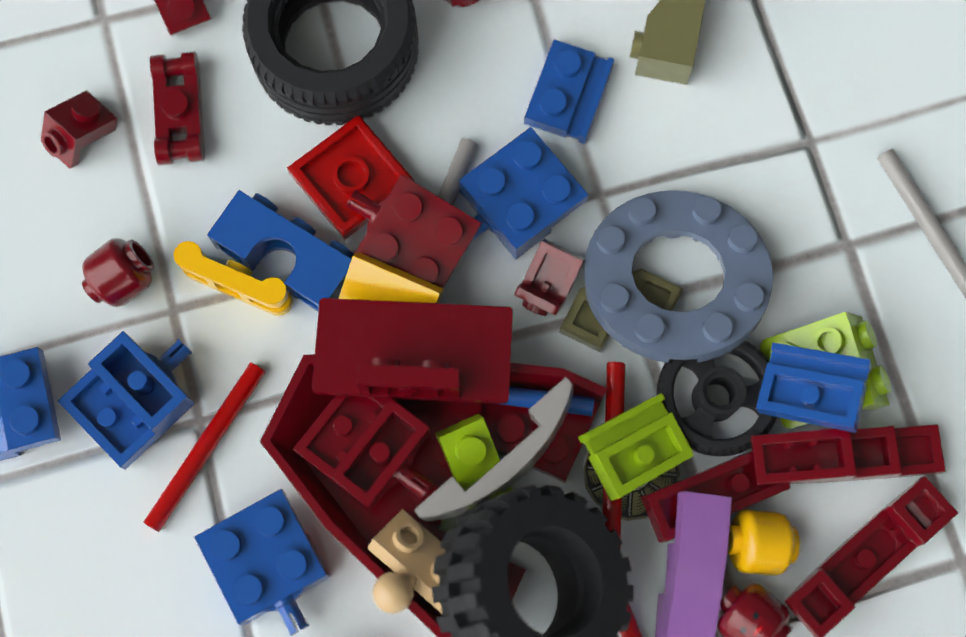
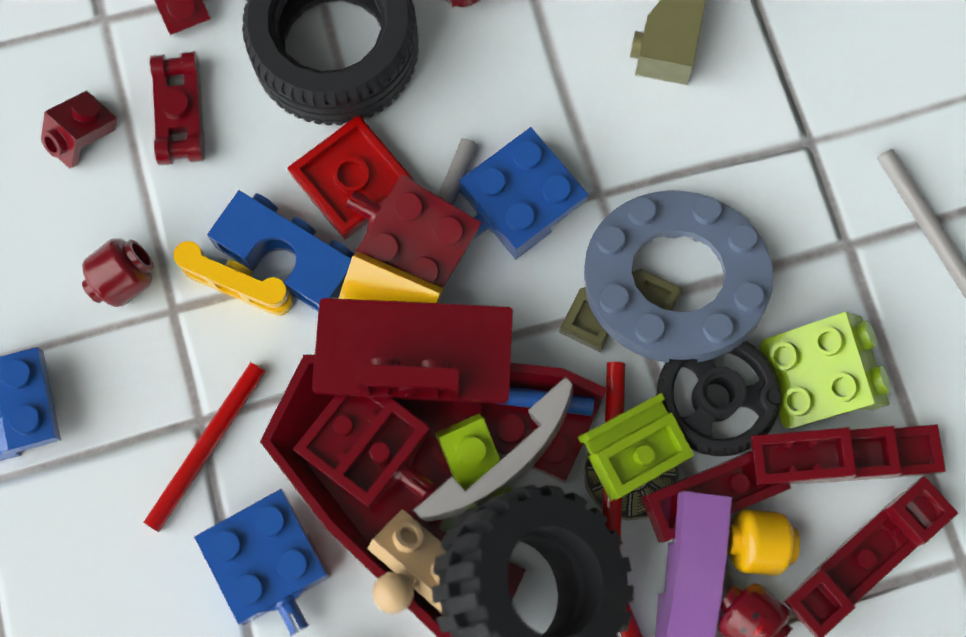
blue plate [57,331,195,470] -> none
bracket [514,239,585,316] -> none
blue plate [524,39,614,144] -> none
blue plate [756,343,872,433] -> none

